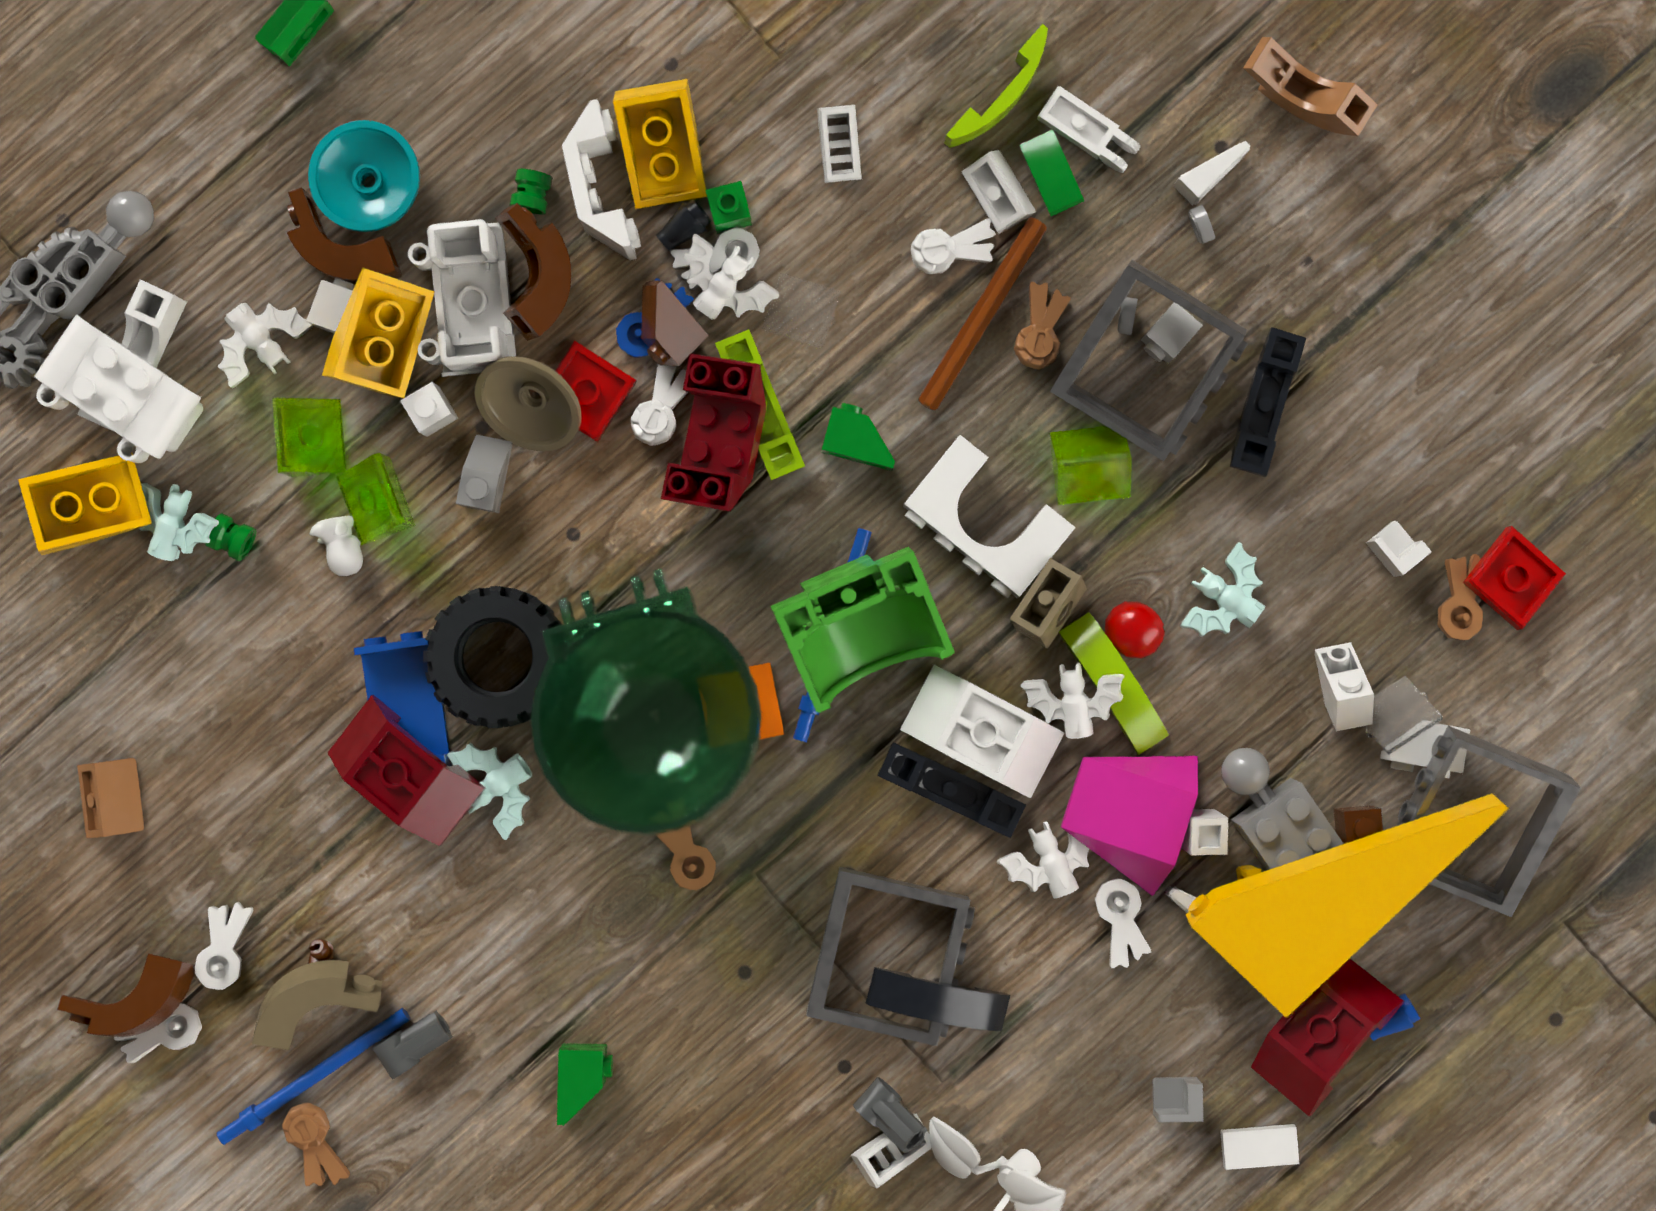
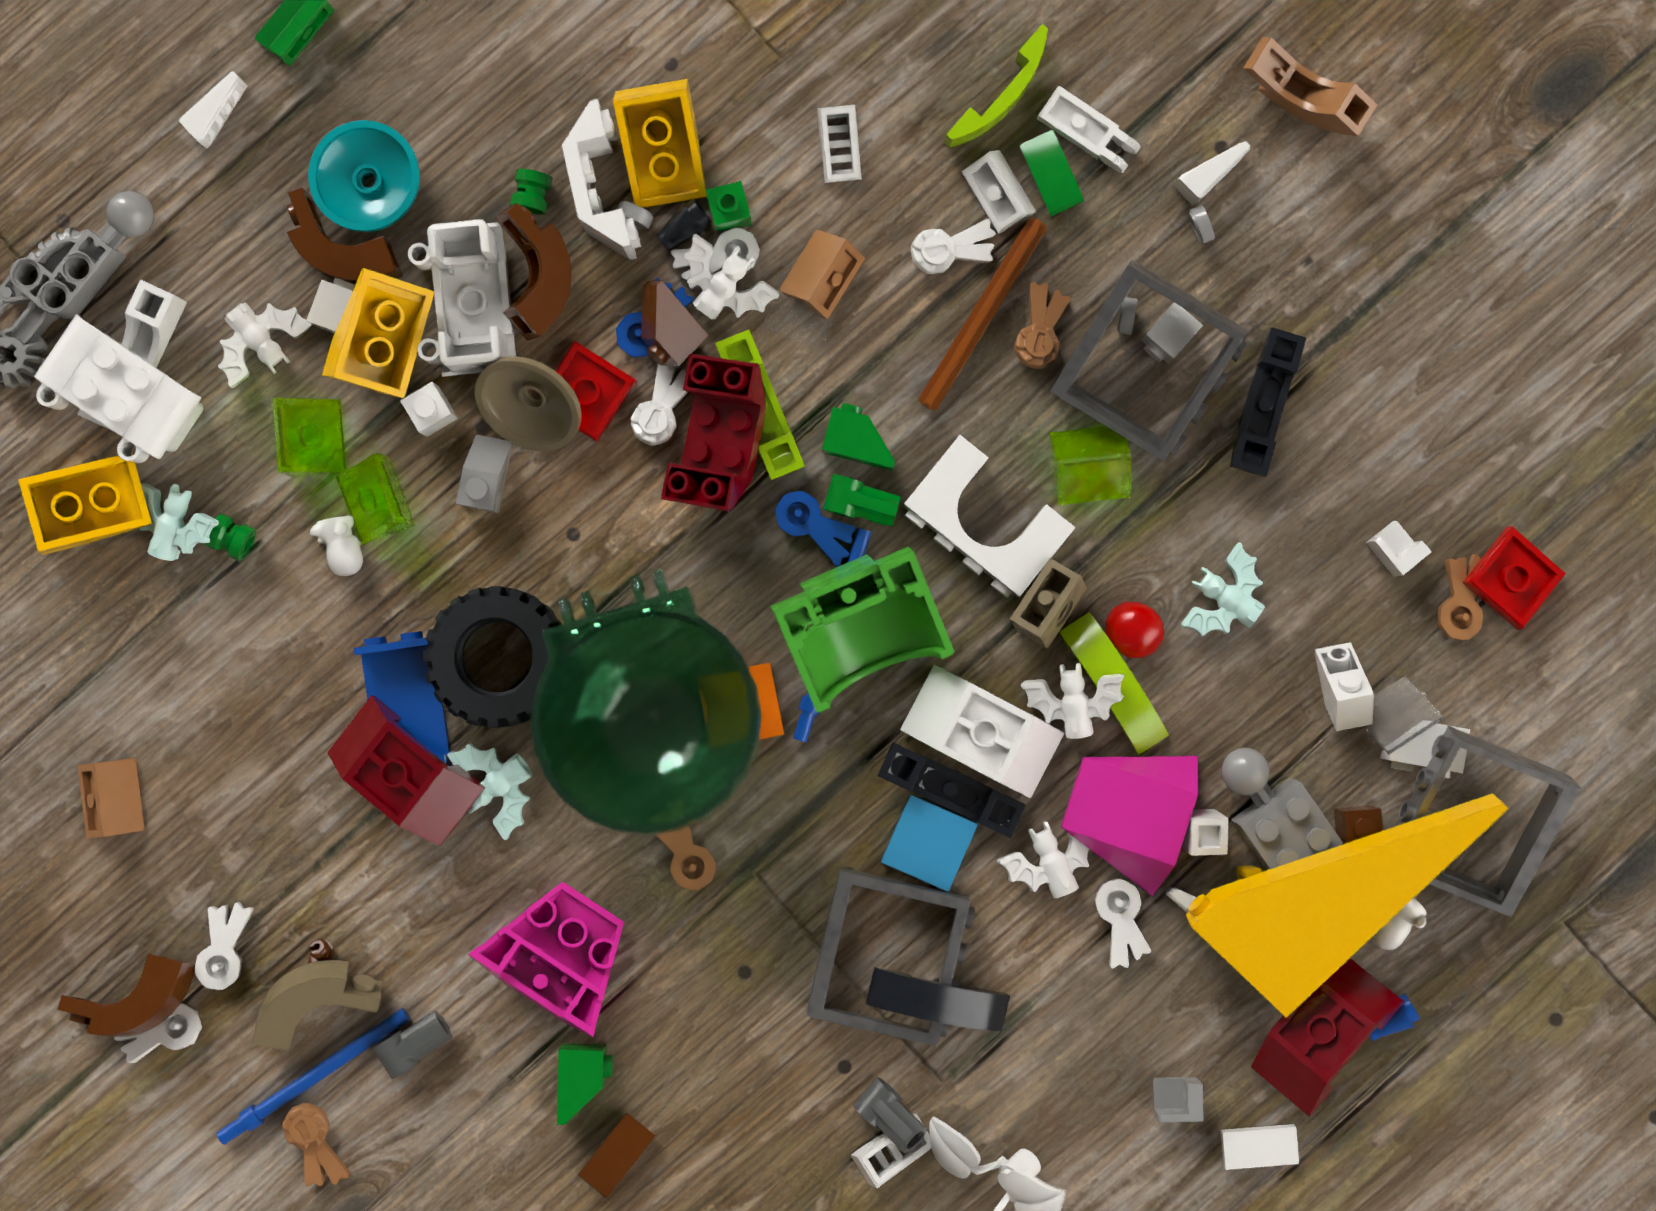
none -> white slope [179,71,247,149]
none -> dark pink wedge [468,881,624,1037]
none -> reddish brown slope [578,1113,655,1198]
none -> light grey tile [617,201,654,230]
none -> blue piece [775,491,856,566]
none -> medium nougat panel [780,230,865,320]
none -> green piece [823,474,901,527]
none -> dark azure tile [881,794,978,892]
none -> white animal [1371,898,1427,950]

